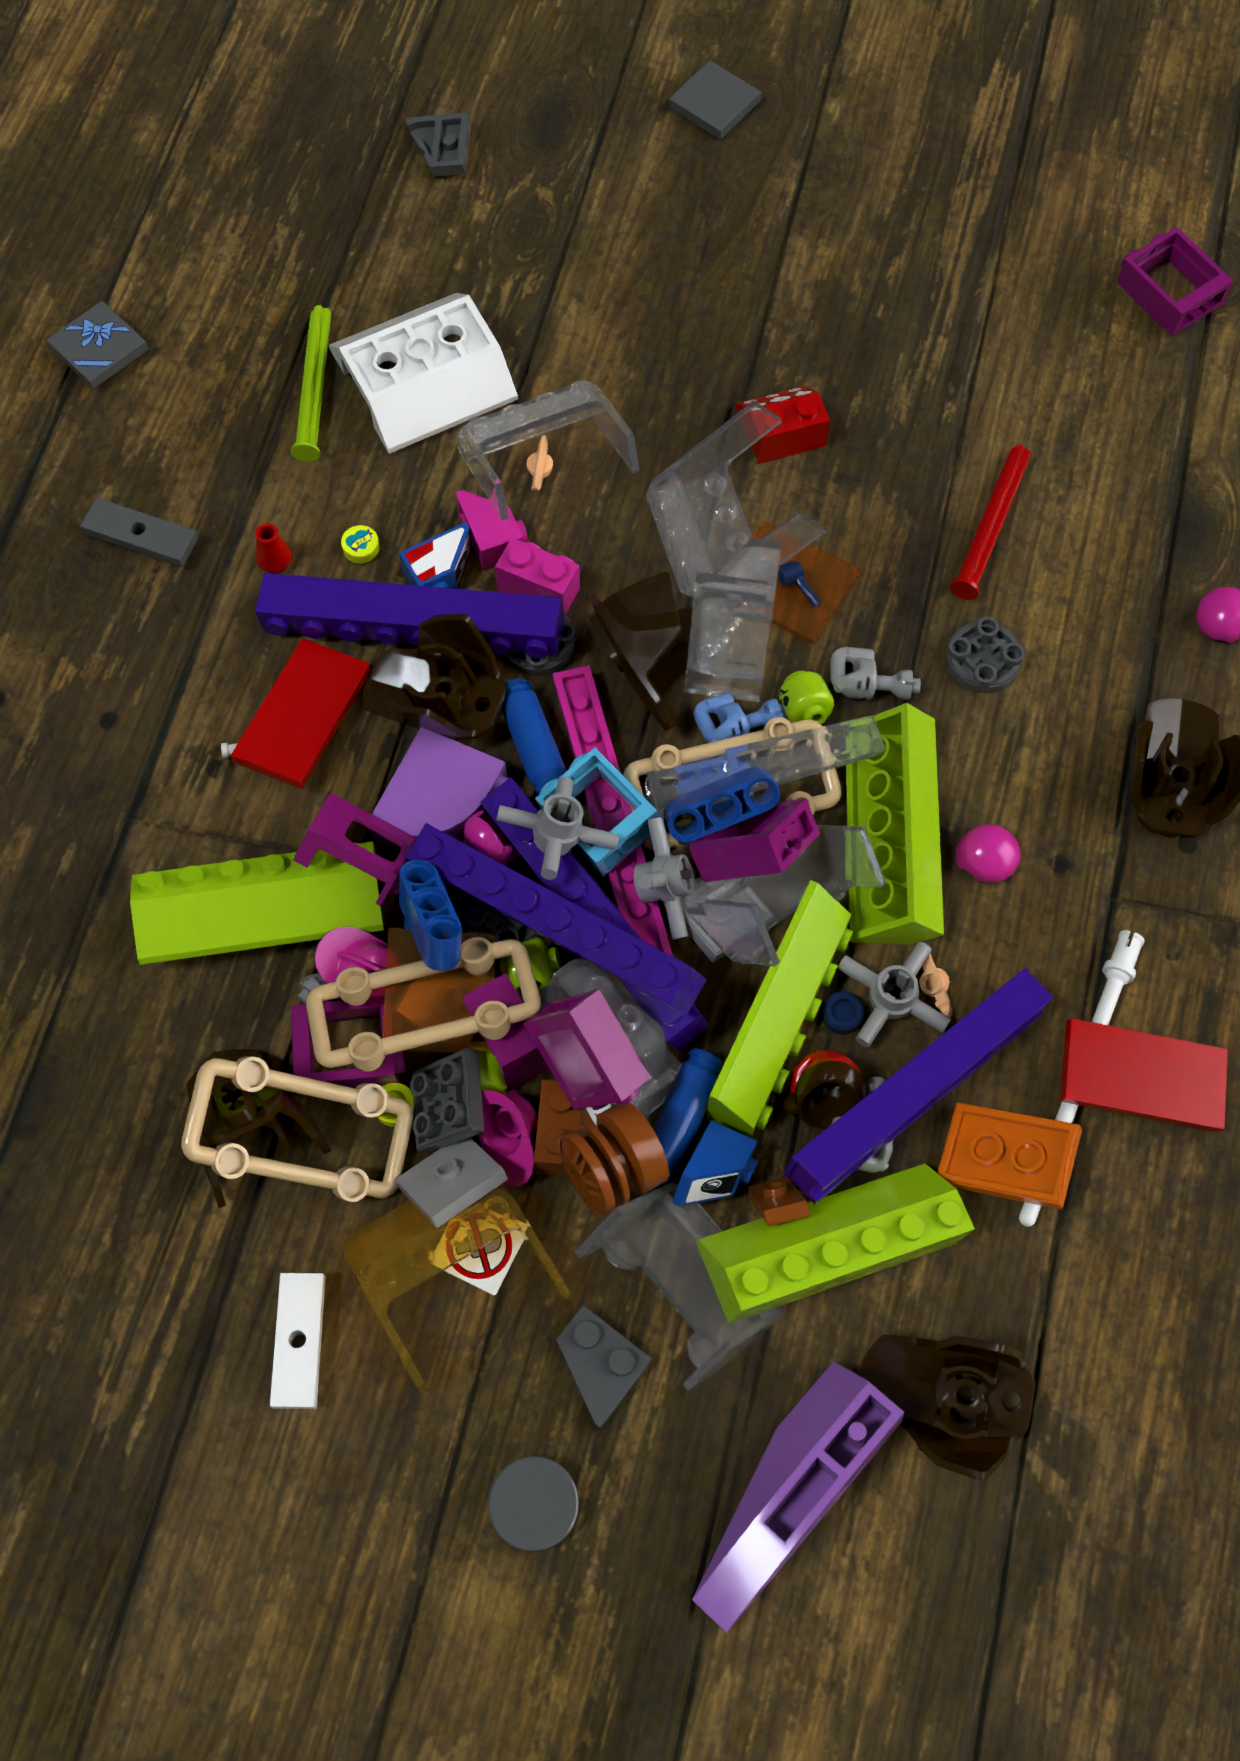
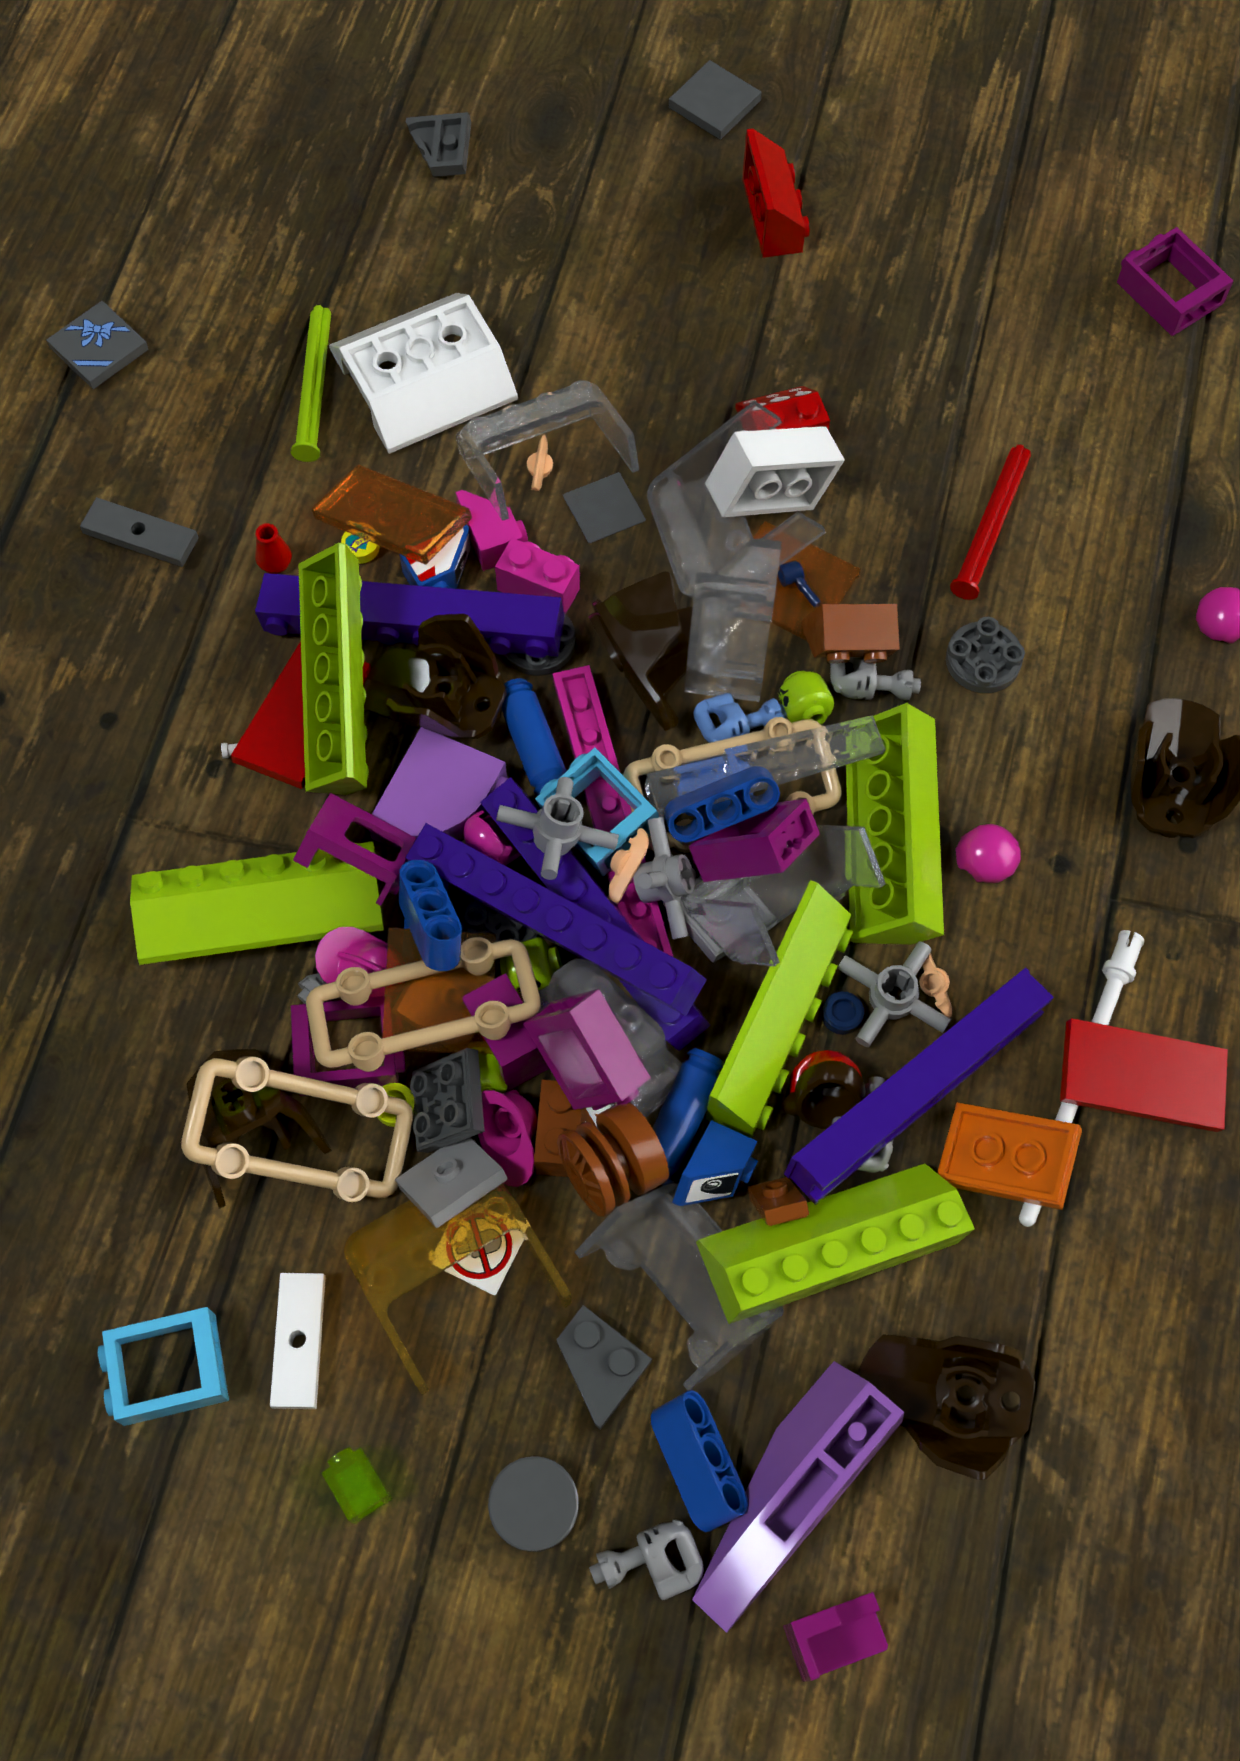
none -> medium azure window [98,1307,229,1426]
none -> lime slope [298,542,369,795]
none -> clear orange tile [312,464,472,565]
none -> clear neon green brick [321,1447,393,1524]
none -> dark grey sticker [563,472,646,543]
none -> light grey piece [589,1519,704,1600]
none -> light nougat piece [609,828,649,904]
none -> blue beam [651,1390,748,1532]
none -> white brick [705,427,845,517]
none -> red slope [742,129,810,258]
none -> magenta panel [783,1592,888,1682]
none -> dark orange slope [802,604,900,664]

